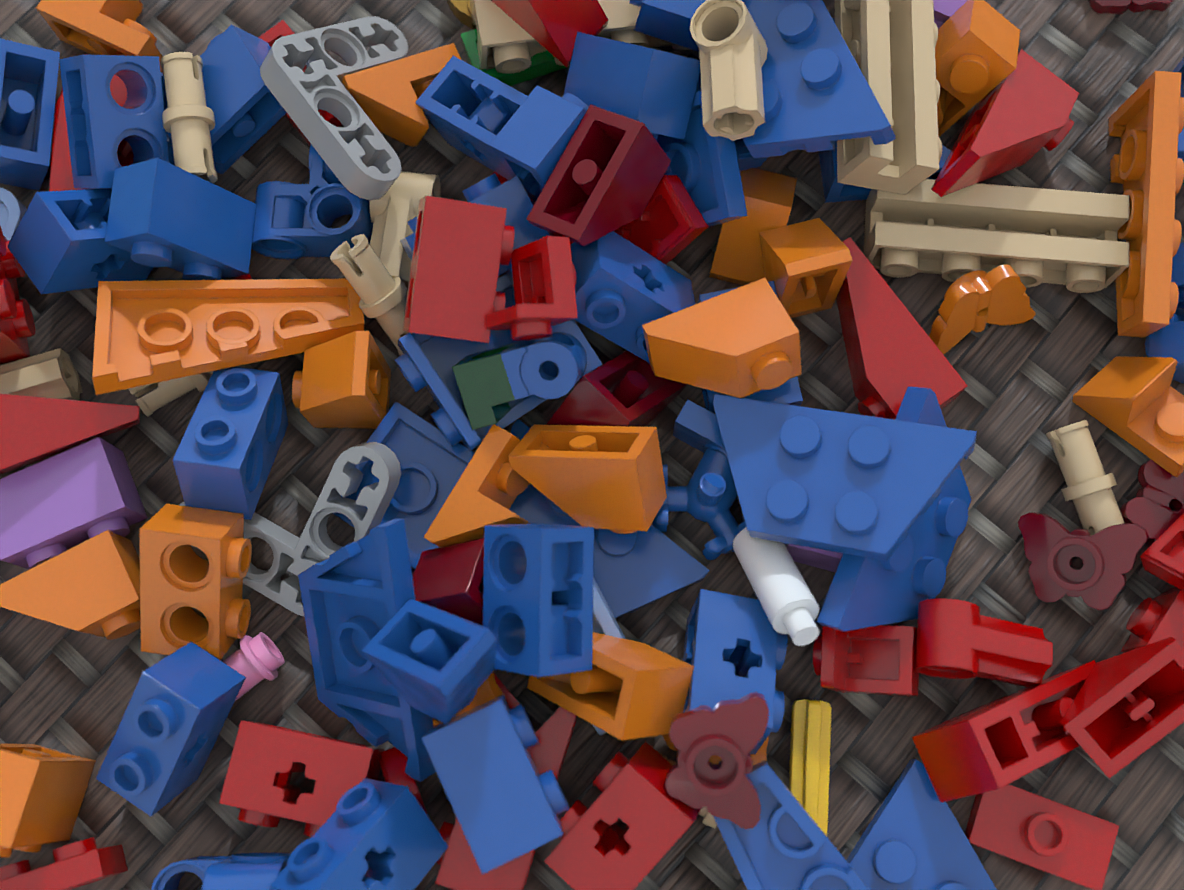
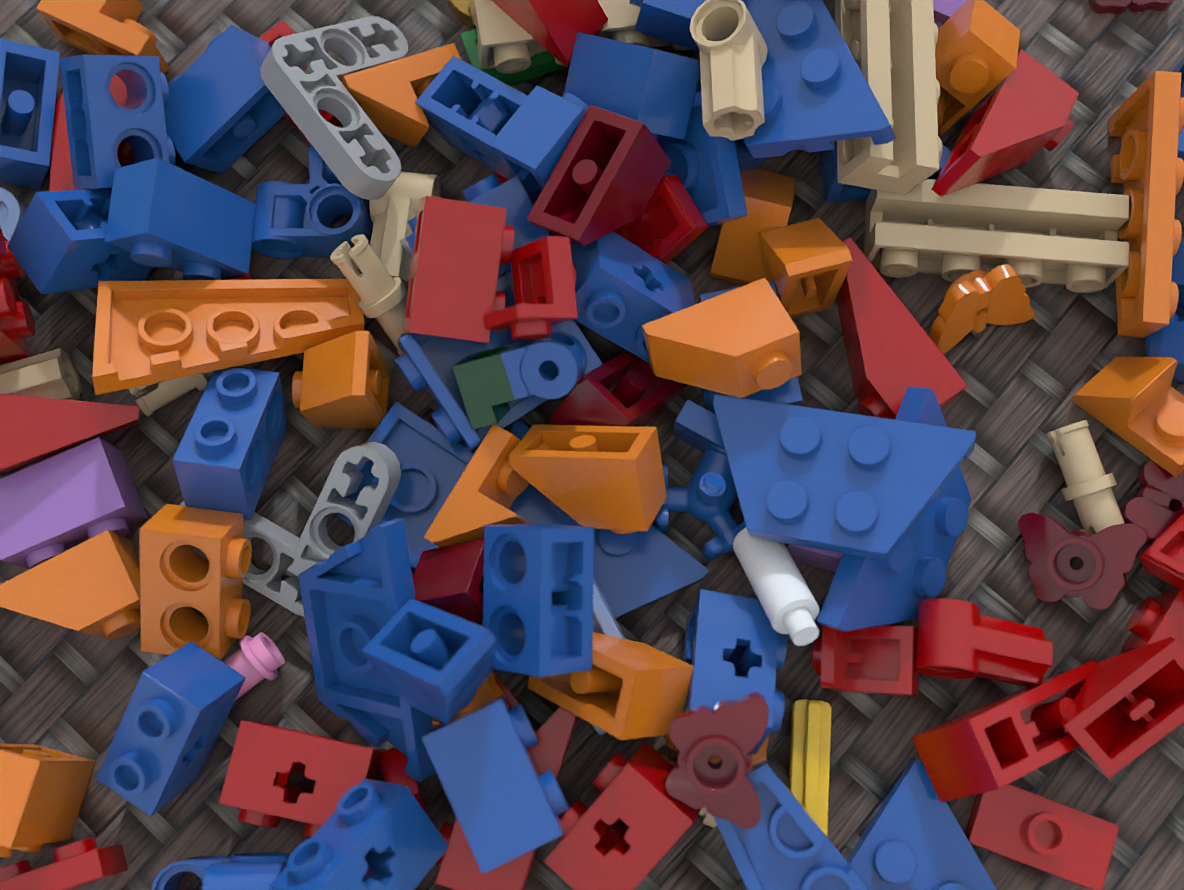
tan pin [160,52,217,183] -> none

